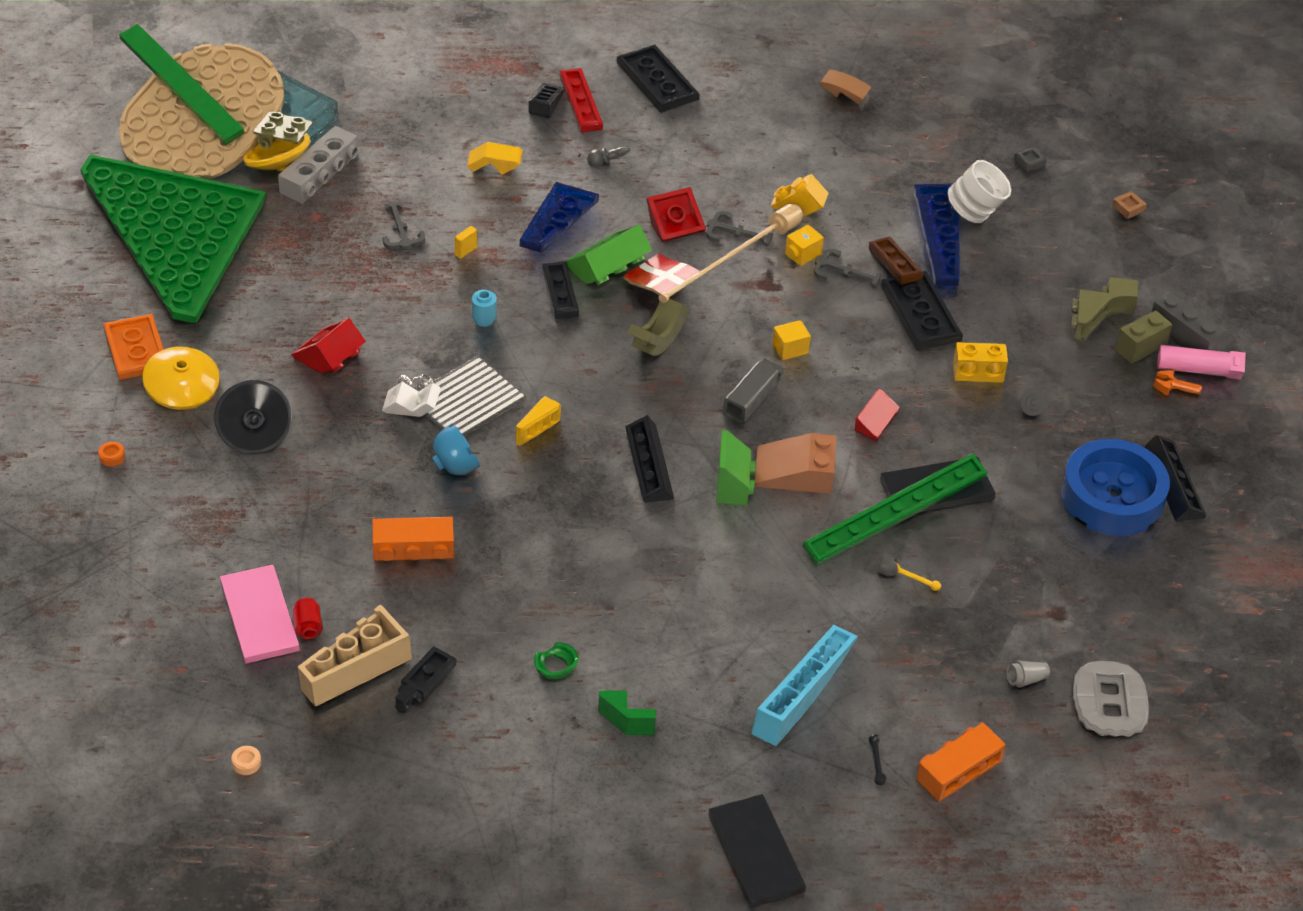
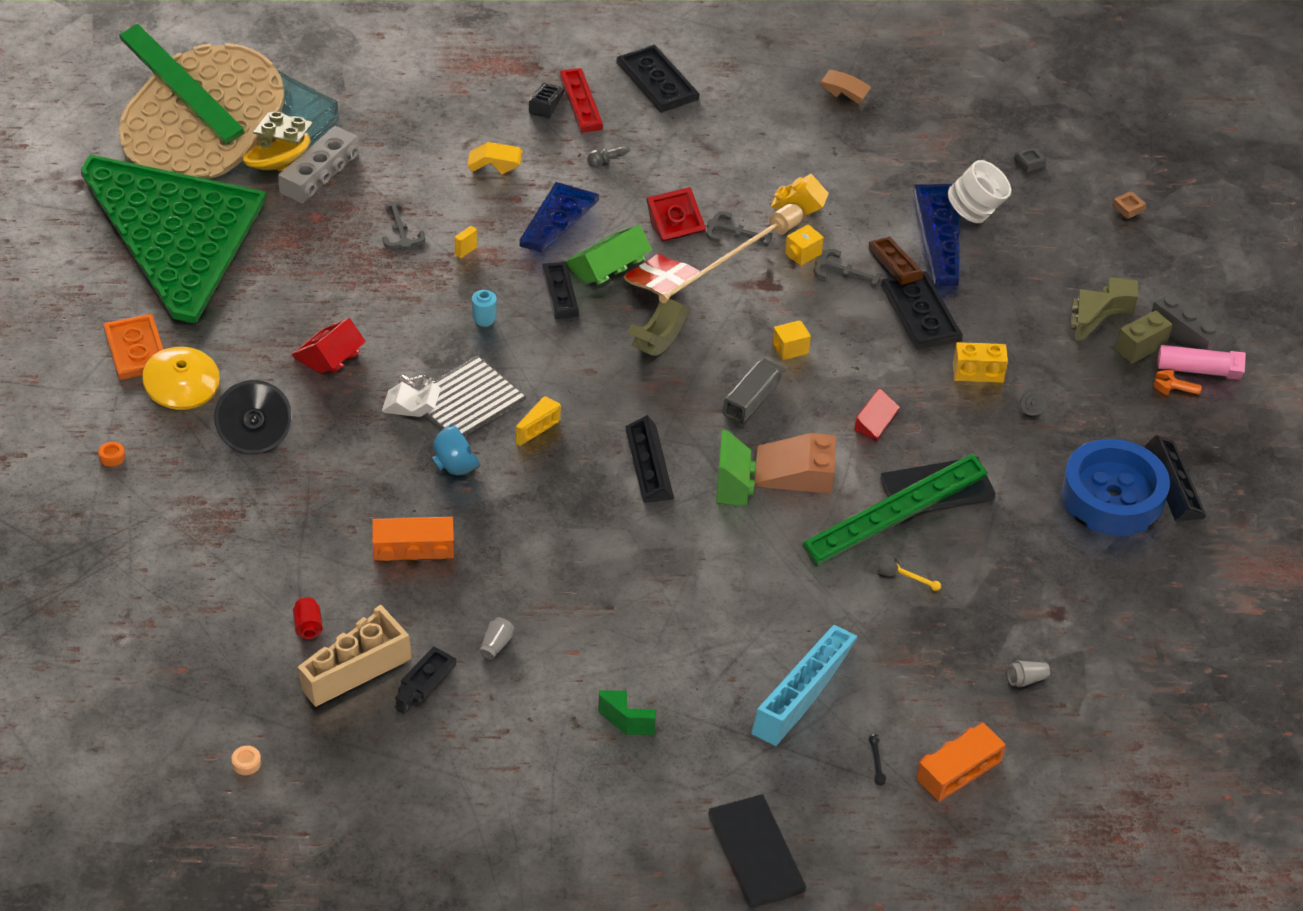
bright pink tile [220,565,300,664] -> none
green piece [534,642,579,680] -> none
light grey piece [1073,661,1149,737] -> none
none -> light grey cone [479,617,514,659]

